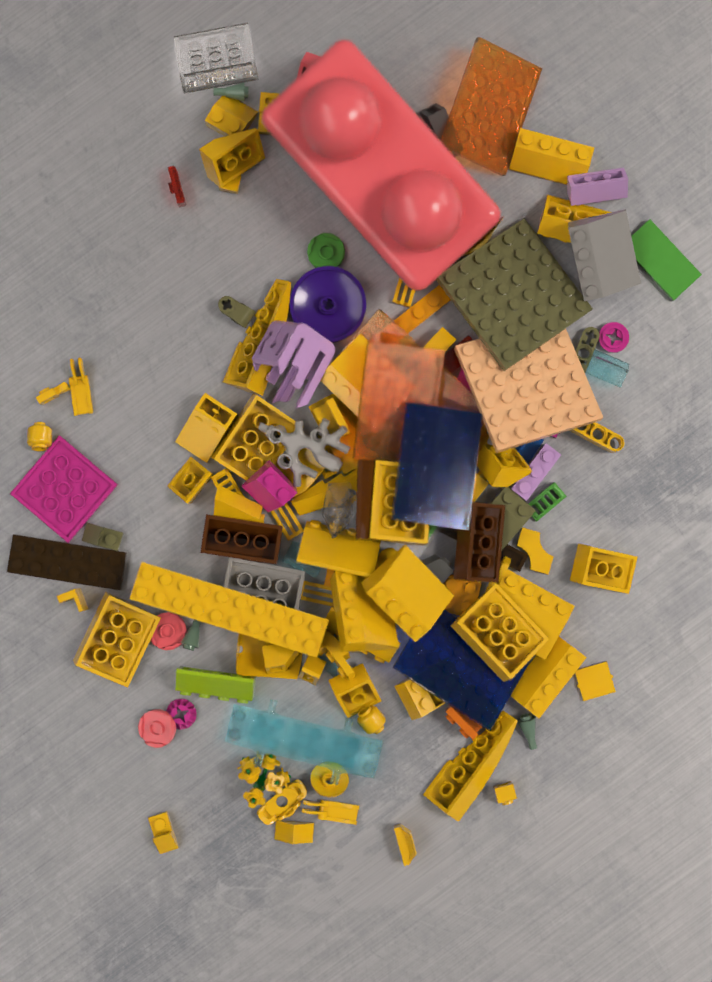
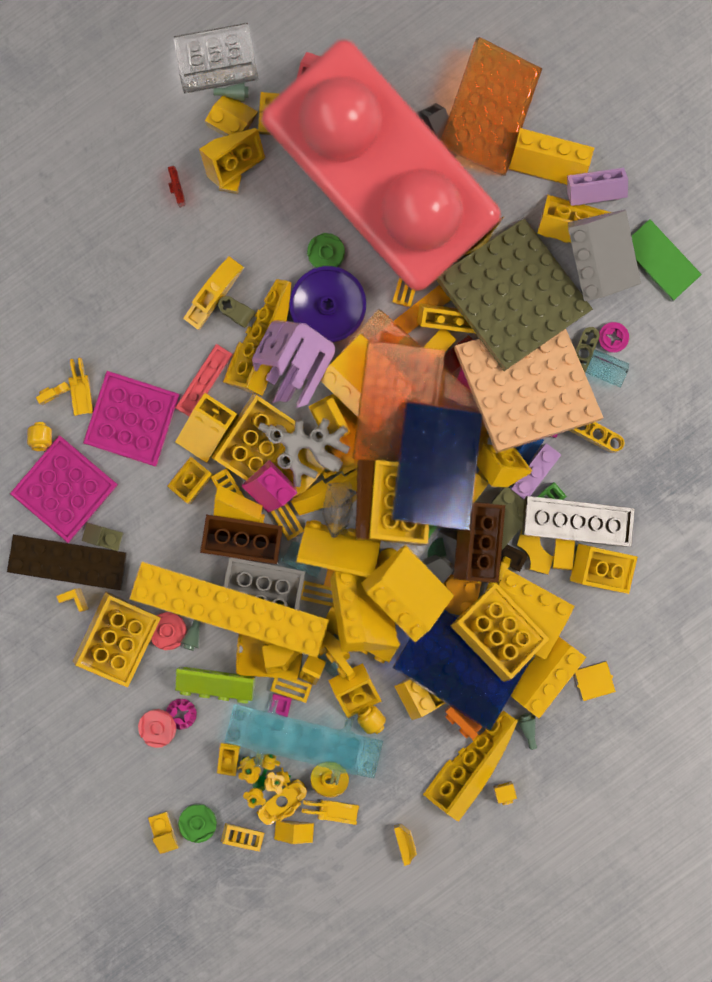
none -> dark pink tile [83,371,180,467]
none -> coral tile [175,344,233,417]
none -> bright green tile [178,804,217,843]
none -> yellow slope [183,256,245,330]
none -> yellow slope [217,743,241,776]
none -> yellow slope [221,823,264,852]
none -> dark pink tile [269,693,292,717]
none -> yellow tile [270,678,313,703]
none -> yellow brick [417,303,476,334]
none -> clear green tile [427,537,447,558]
none -> plate [522,496,635,547]
none -> yellow slope [553,539,575,570]

